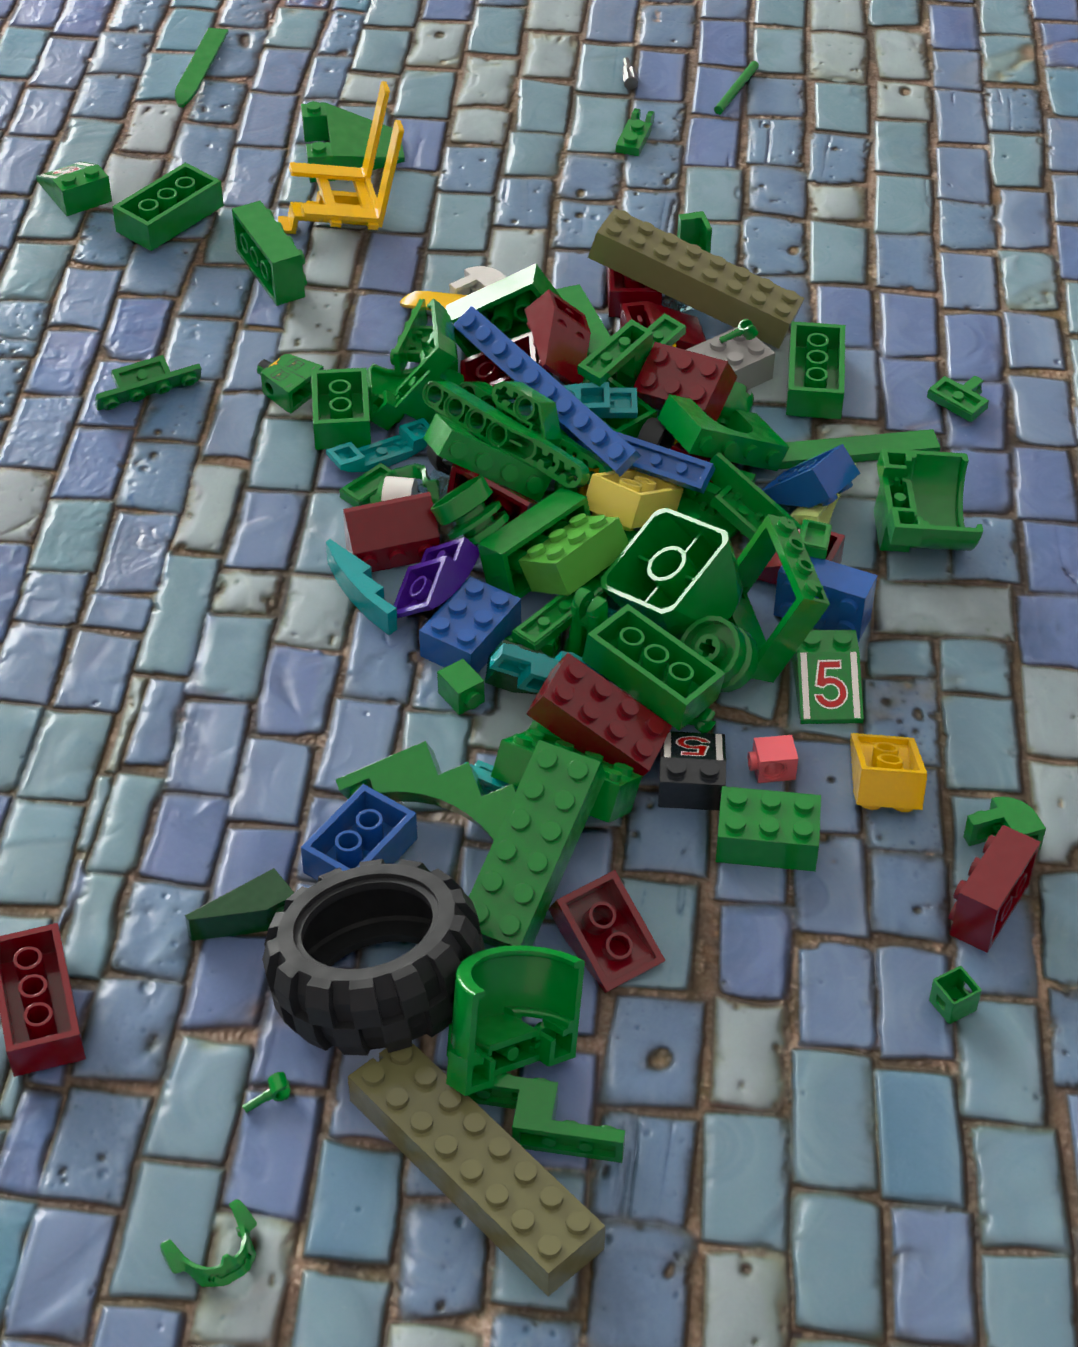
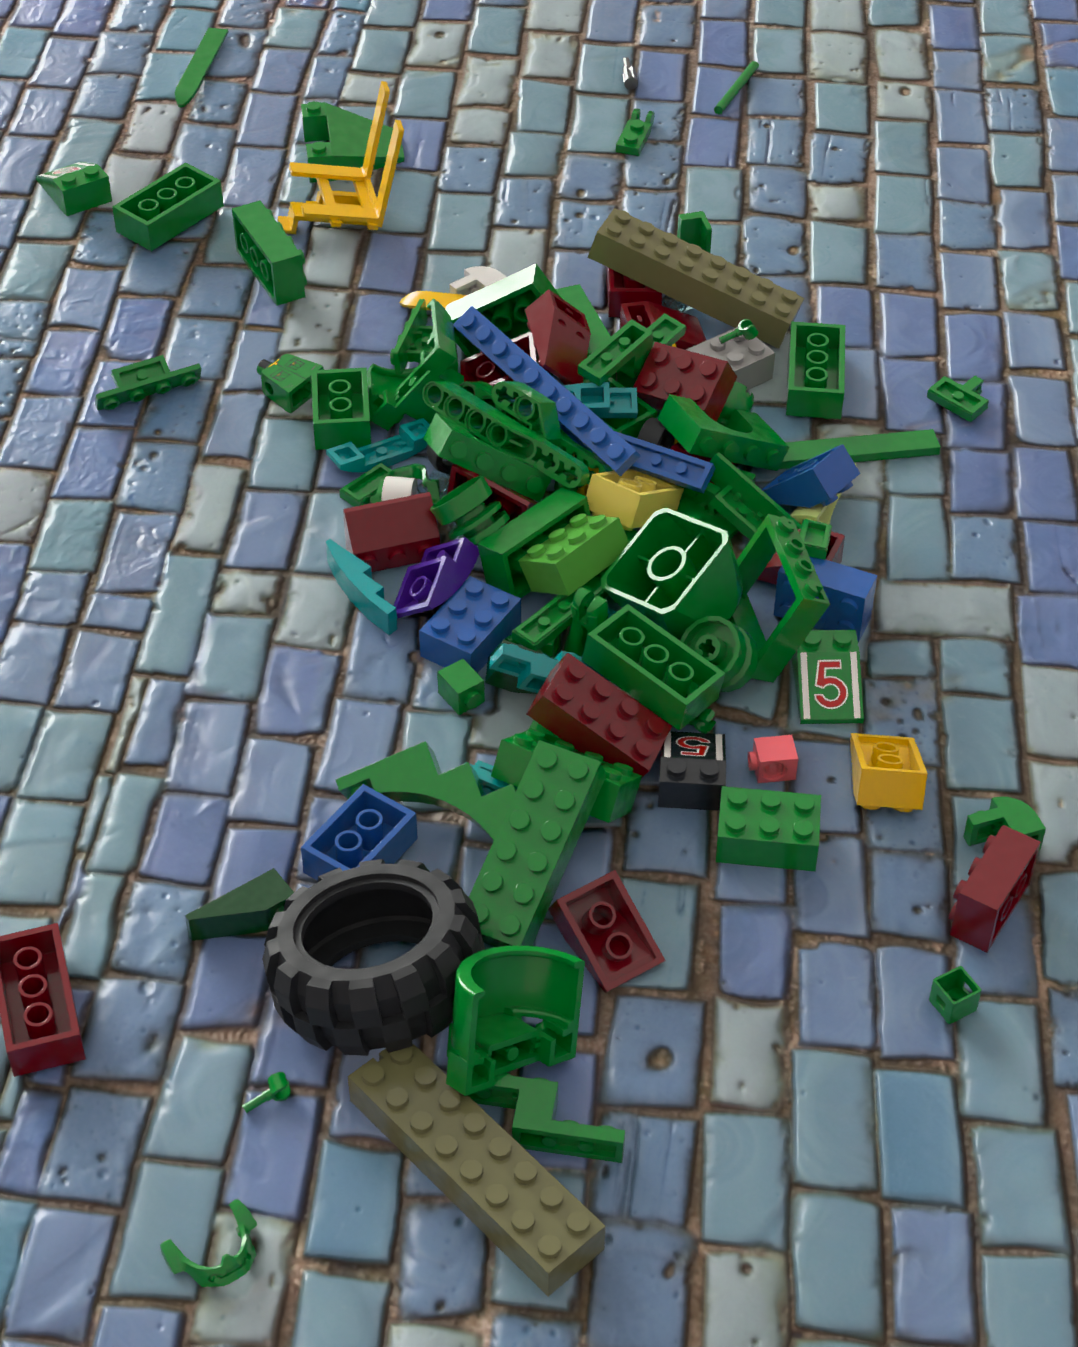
green piece [873,448,983,552] -> none

